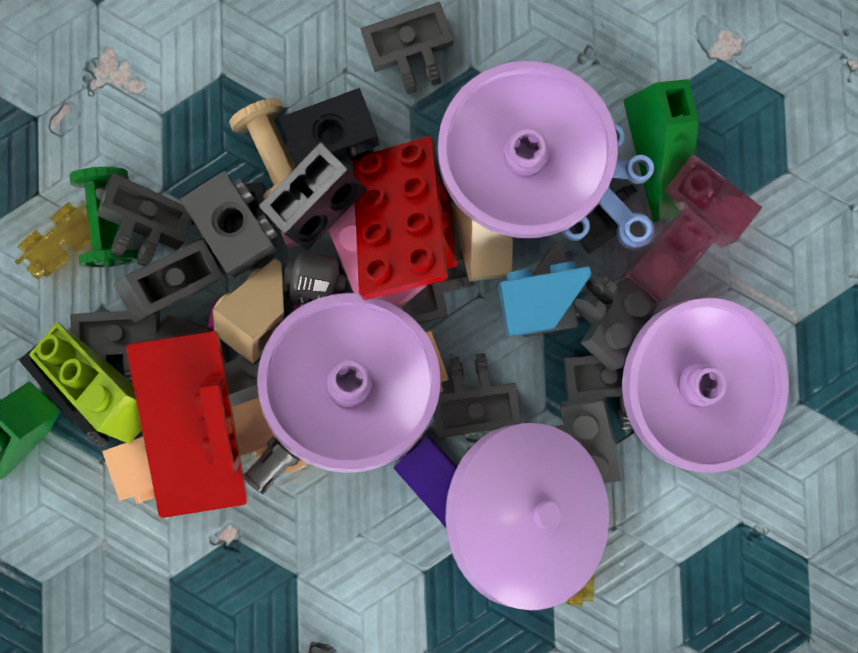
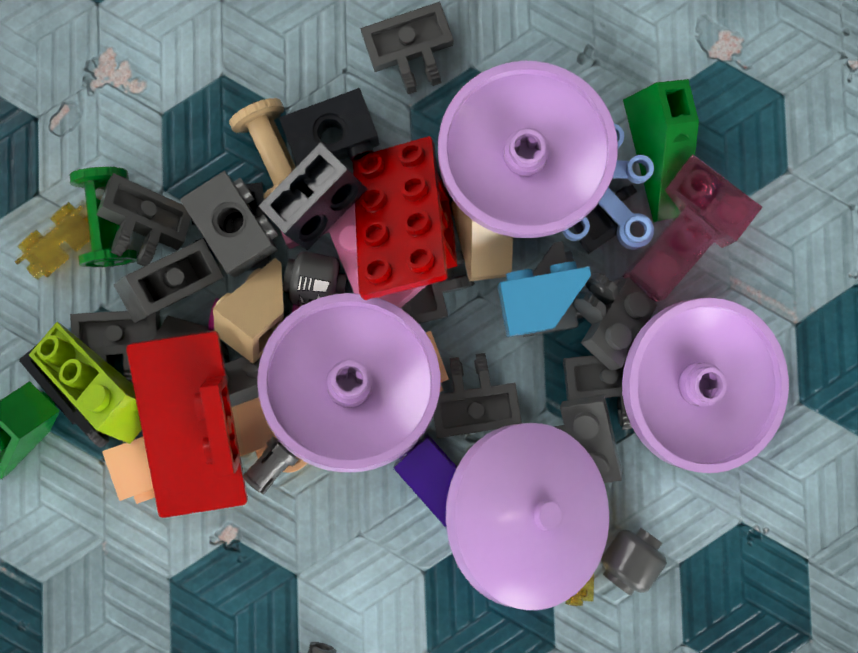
none -> dark grey head [601,528,667,595]

